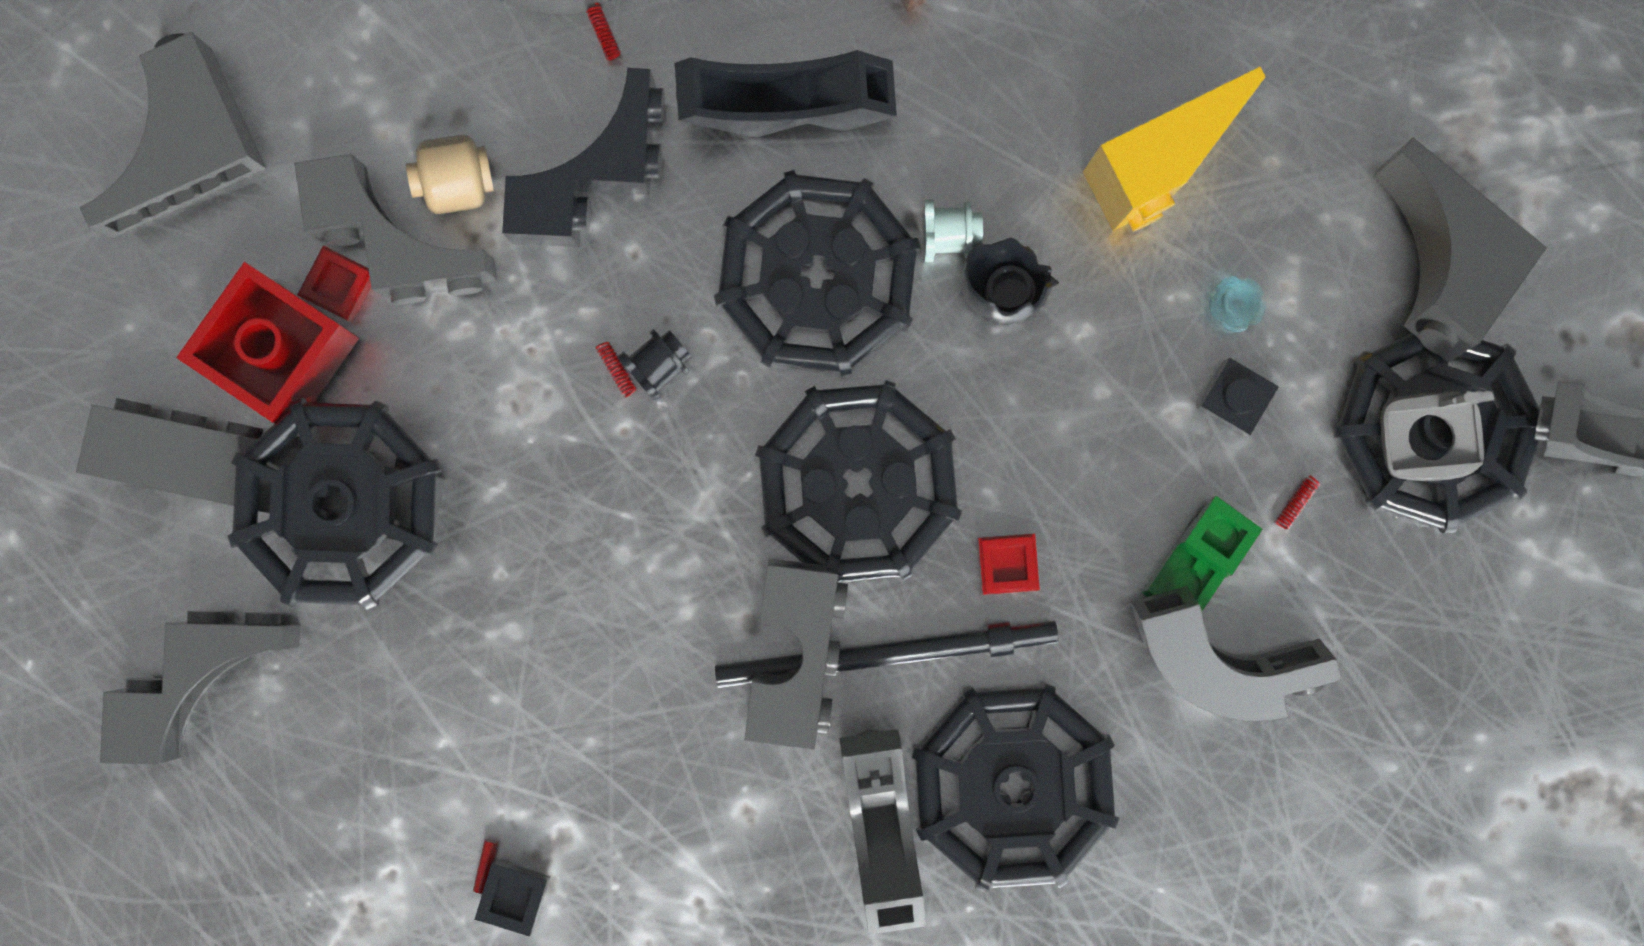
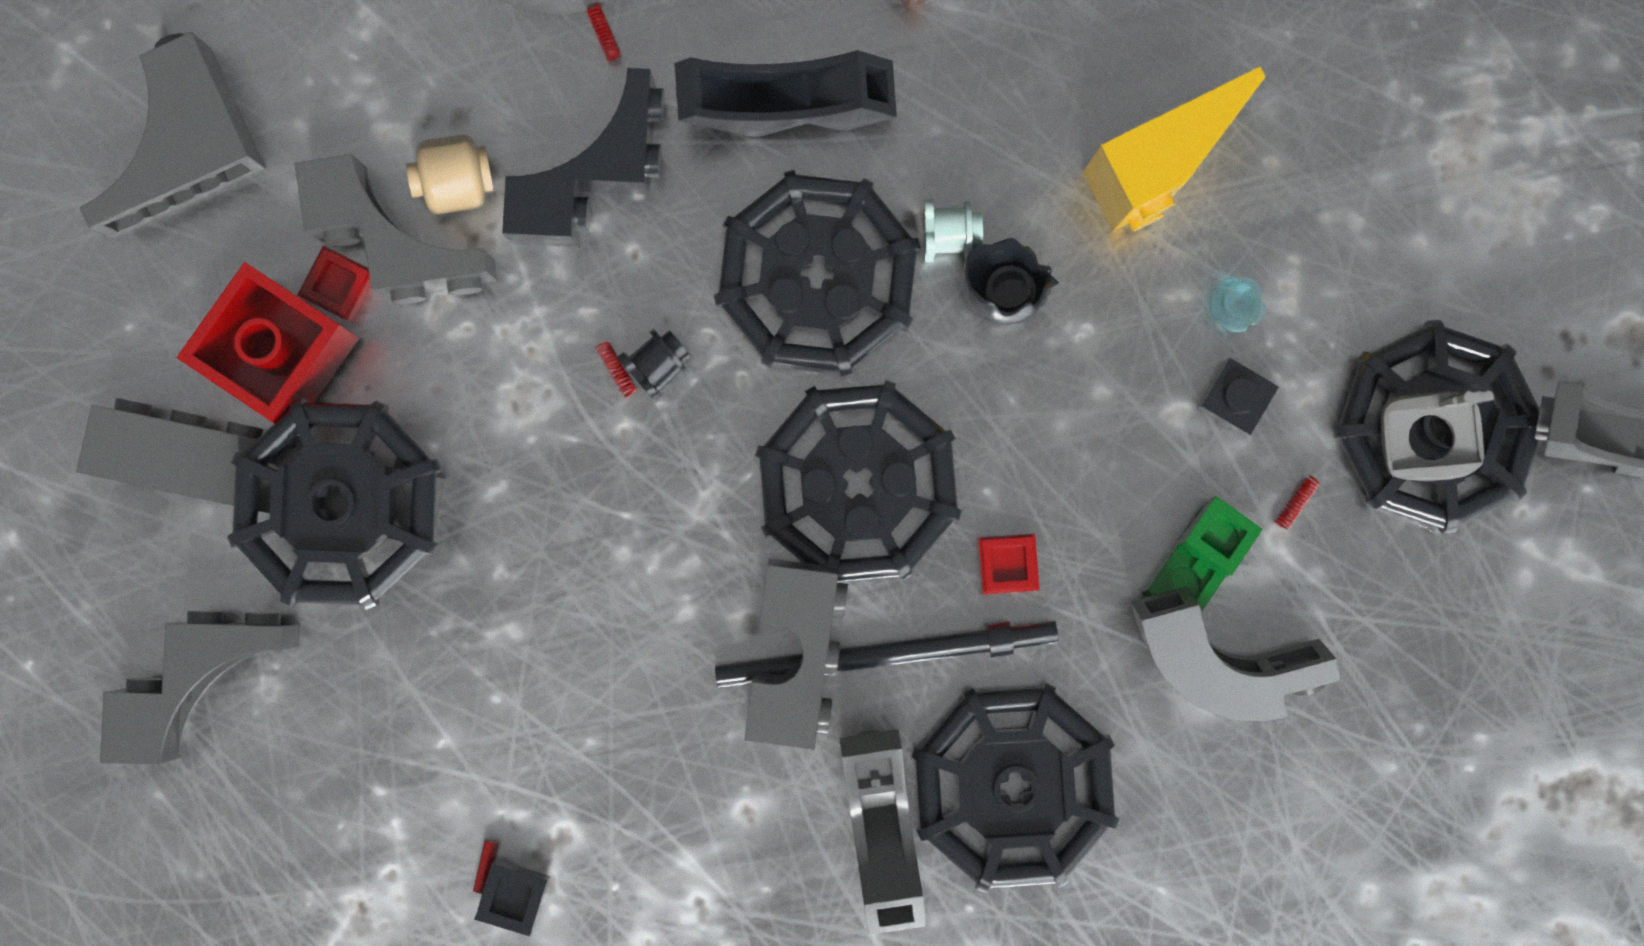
dark grey arch [1373,137,1547,363] -> none

